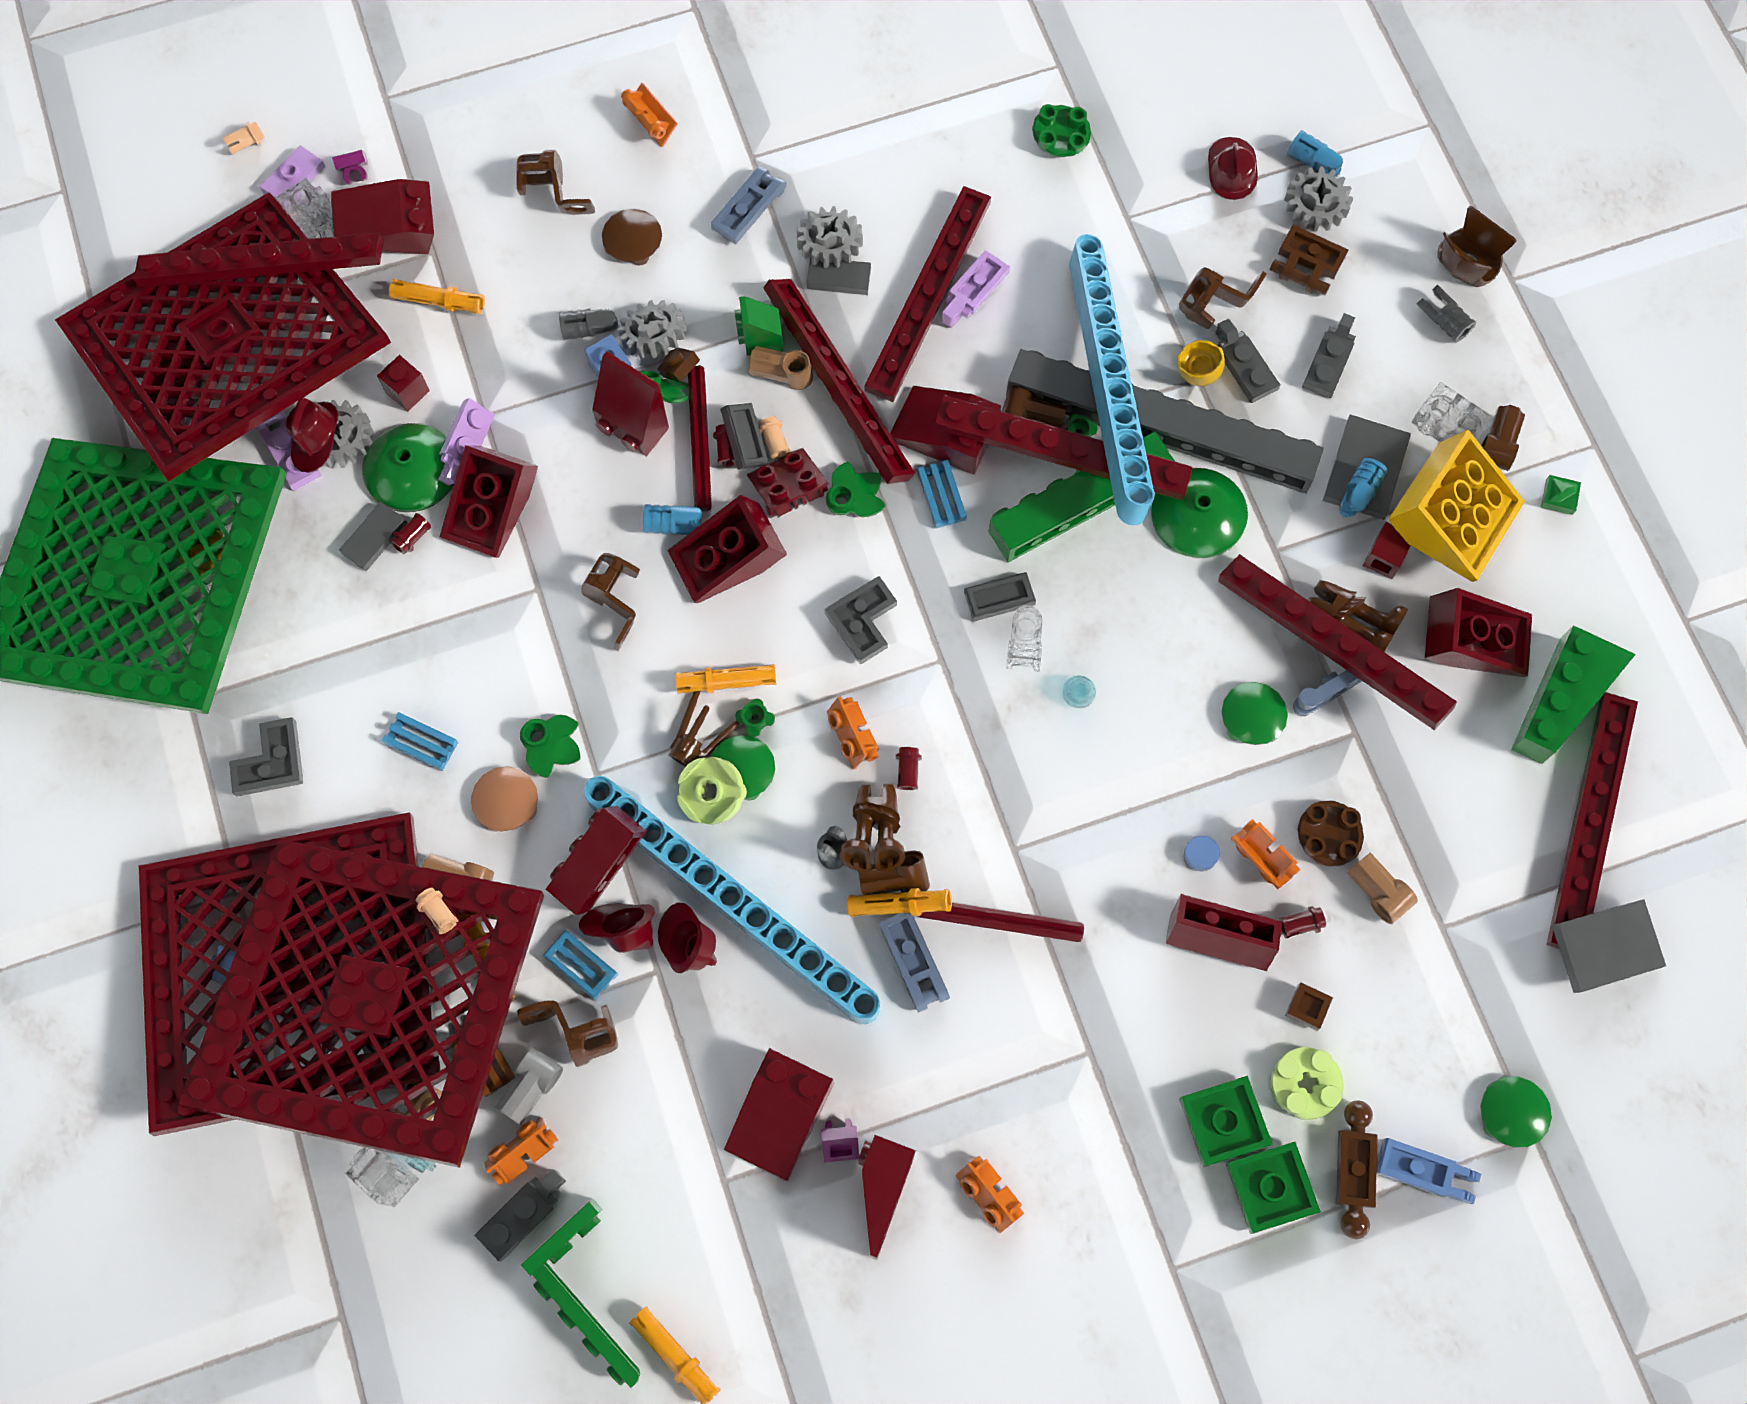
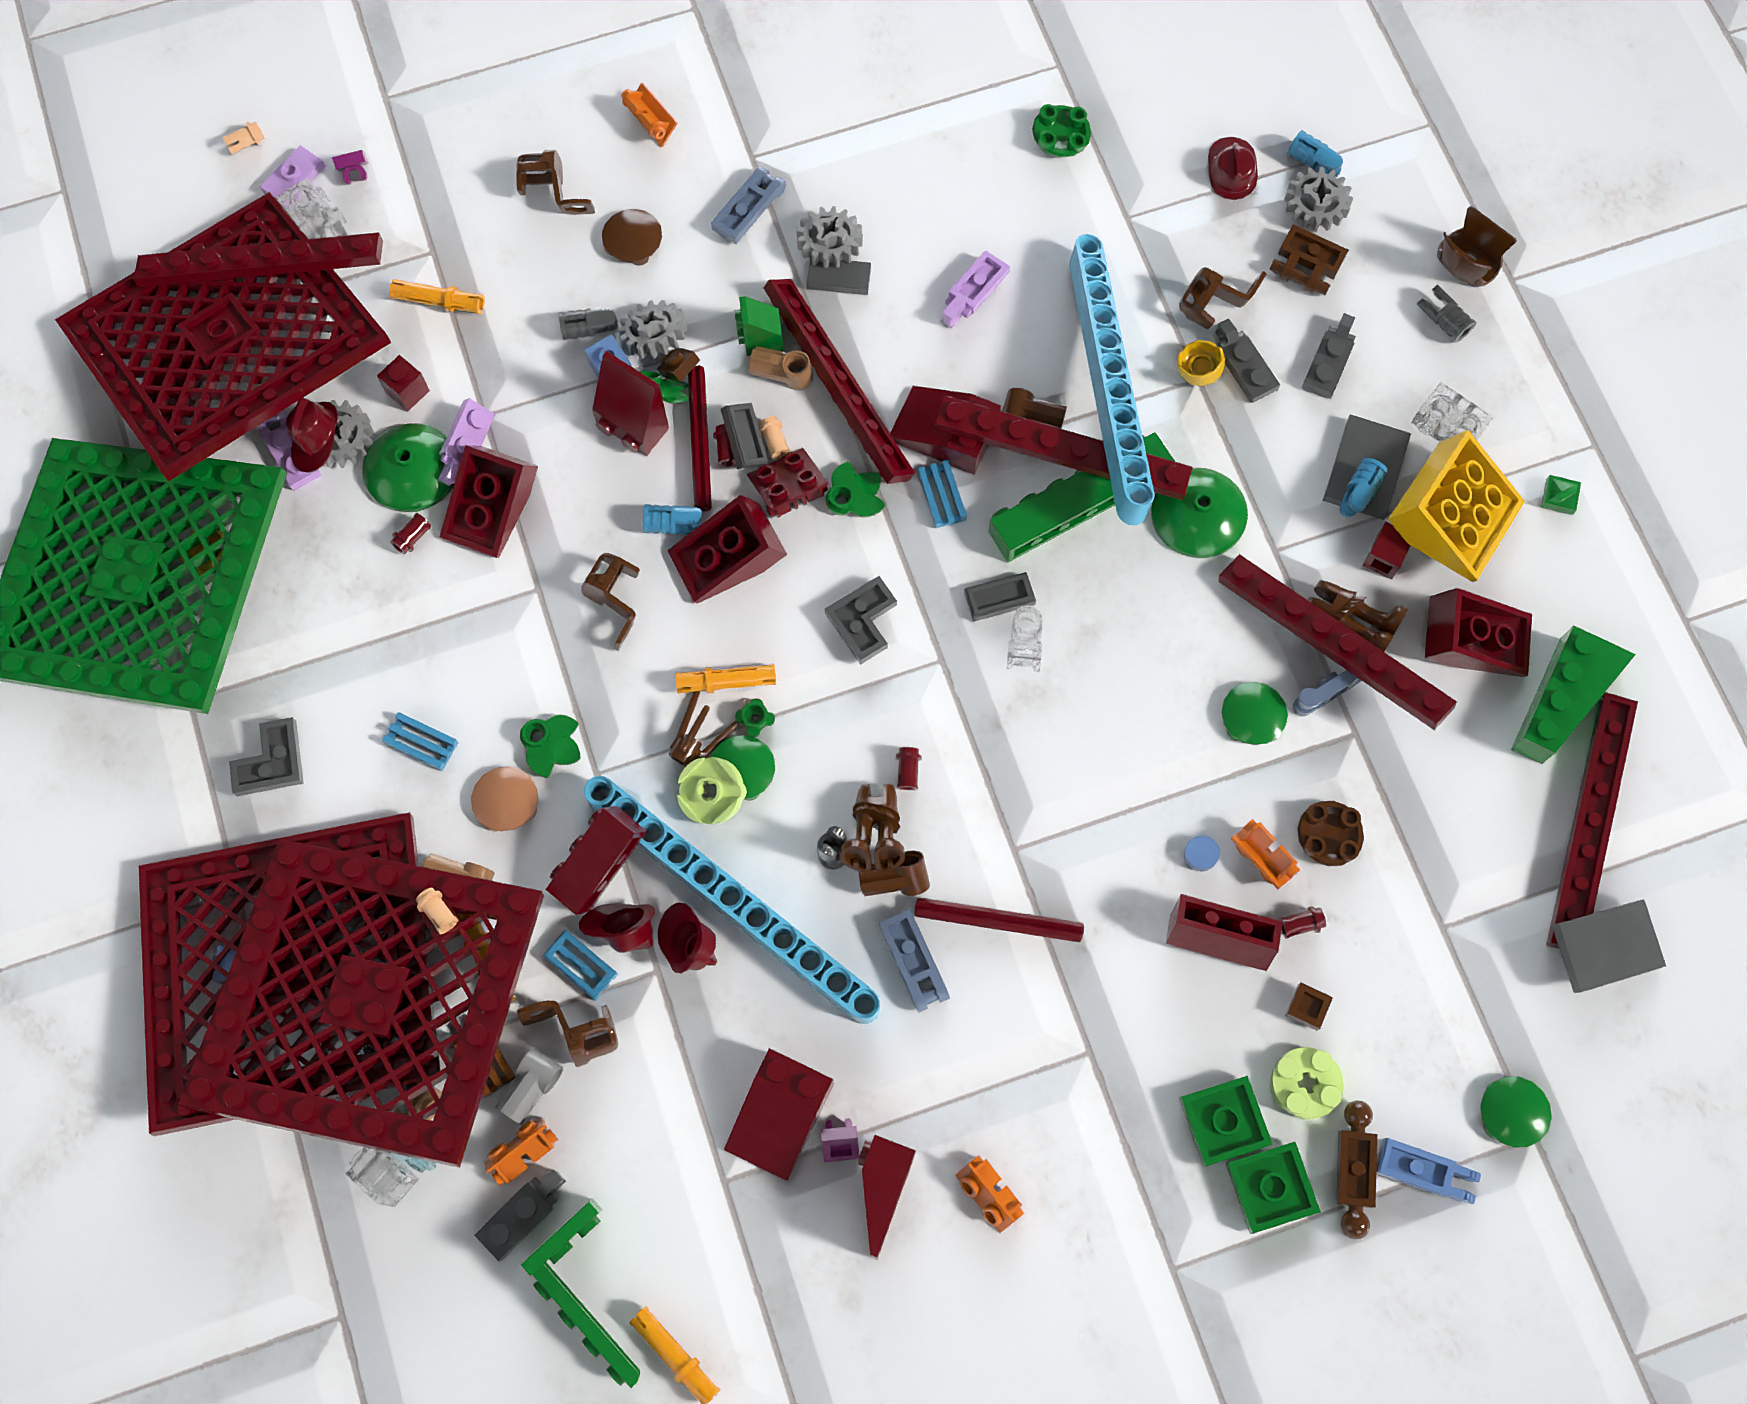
dark red slope [330,179,434,254] -> none
dark grey tile [339,502,407,571] -> none
orange hinge [826,696,879,769] -> none
light orange pin [847,888,952,917] -> none
dark red plate [864,186,991,402] -> none
dark grey brick [1006,349,1324,494] -> none
clear light blue plate [1063,675,1096,708] -> none
green plate [1064,414,1098,437] -> none
medium nougat piece [1347,852,1418,924] -> none
reddish brown piece [1481,405,1525,471] -> none

